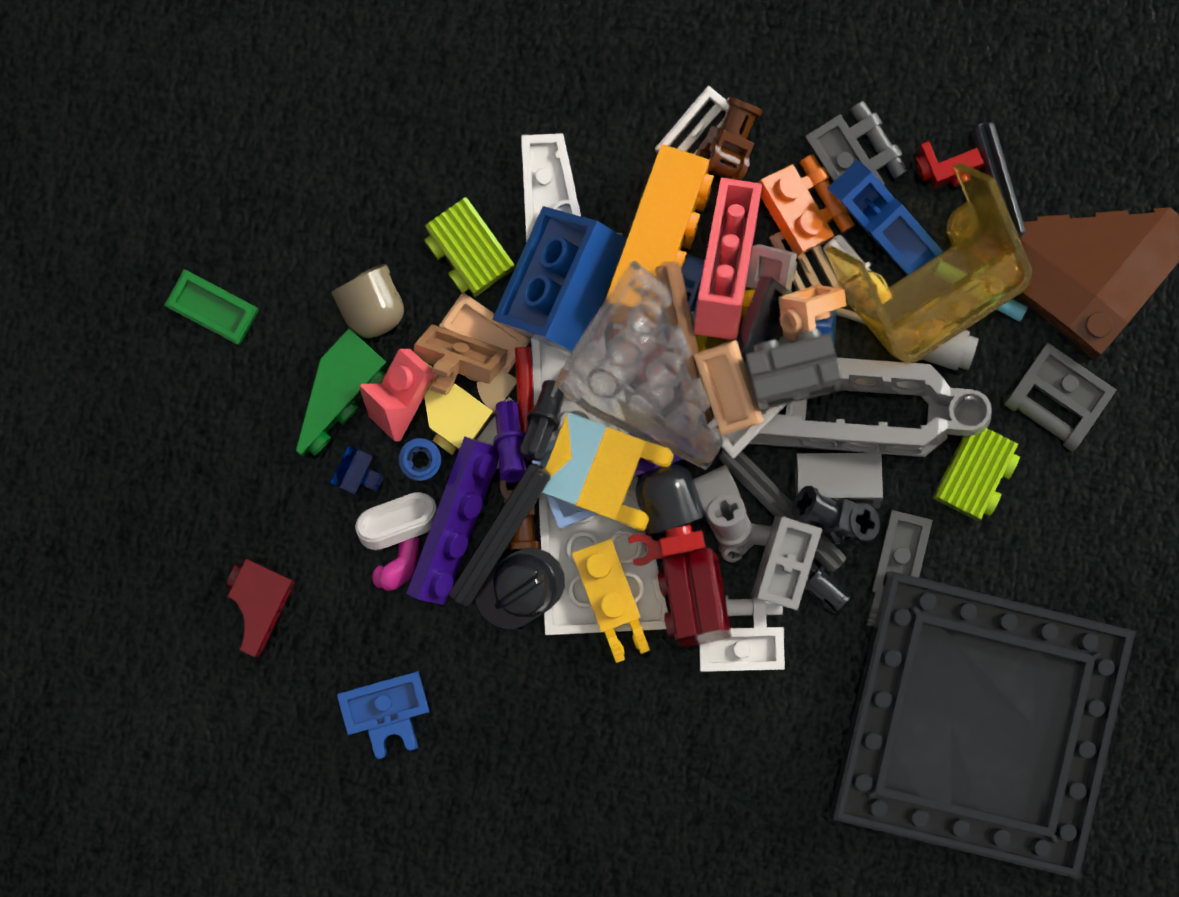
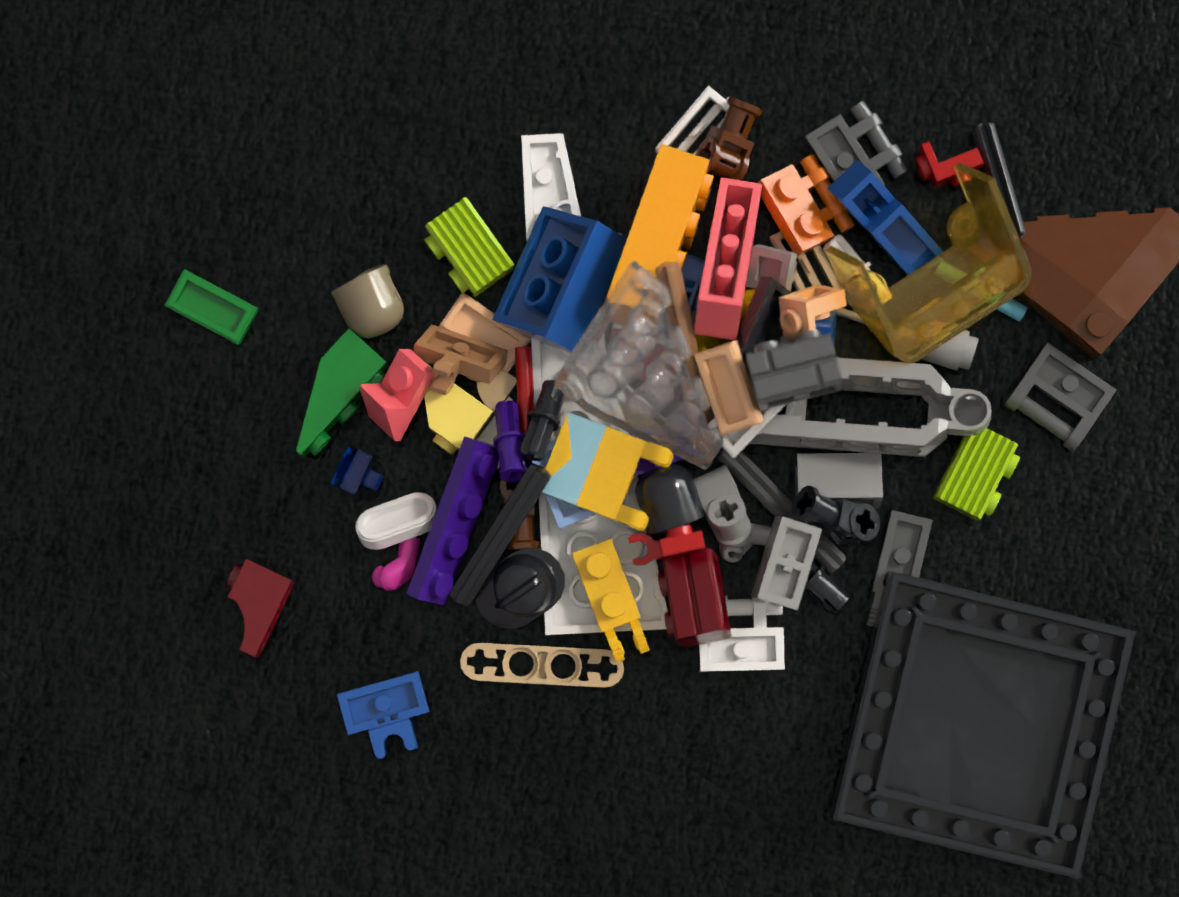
blue cone [399,438,441,481] -> none
none -> tan beam [460,643,624,687]

